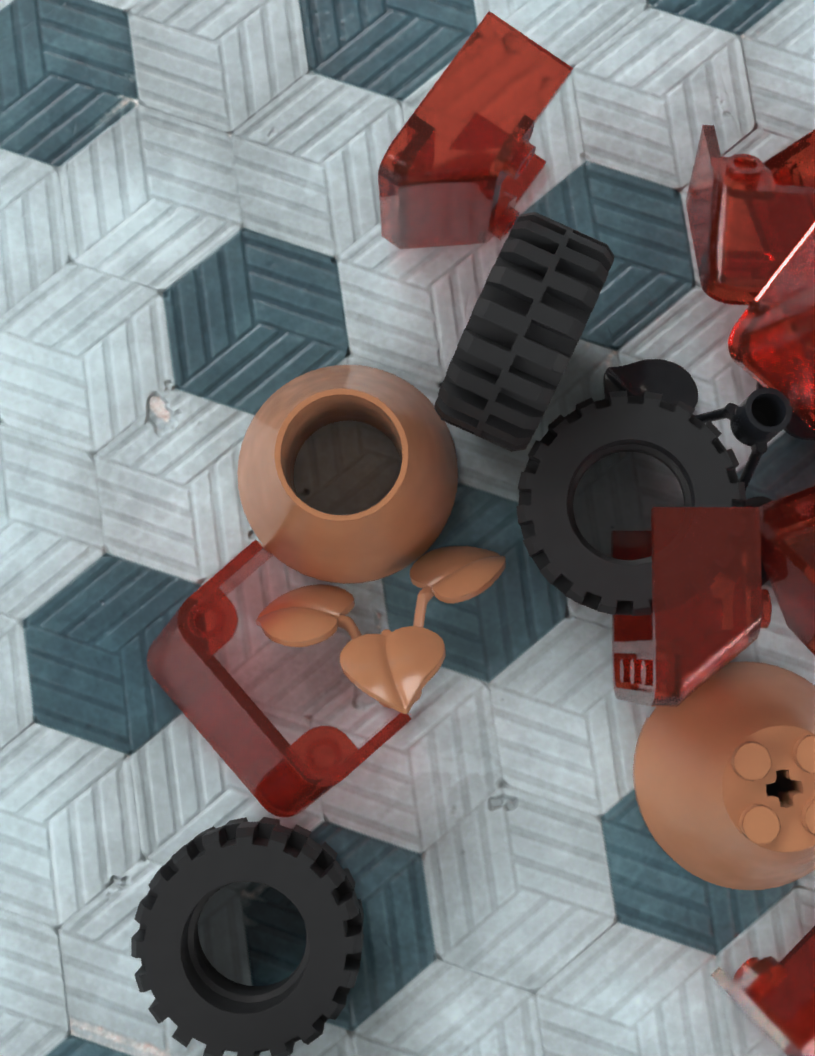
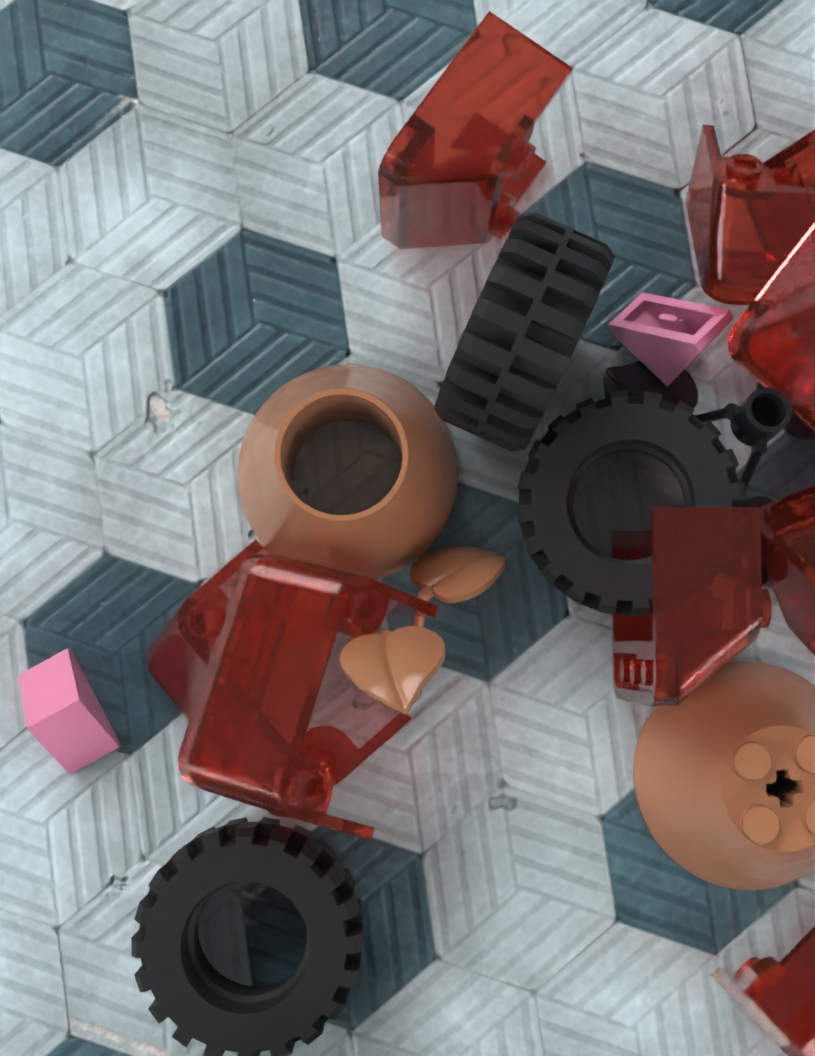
none -> bright pink slope [18,648,122,775]
none -> clear red windscreen [178,554,439,840]
none -> bright pink slope [608,292,733,387]

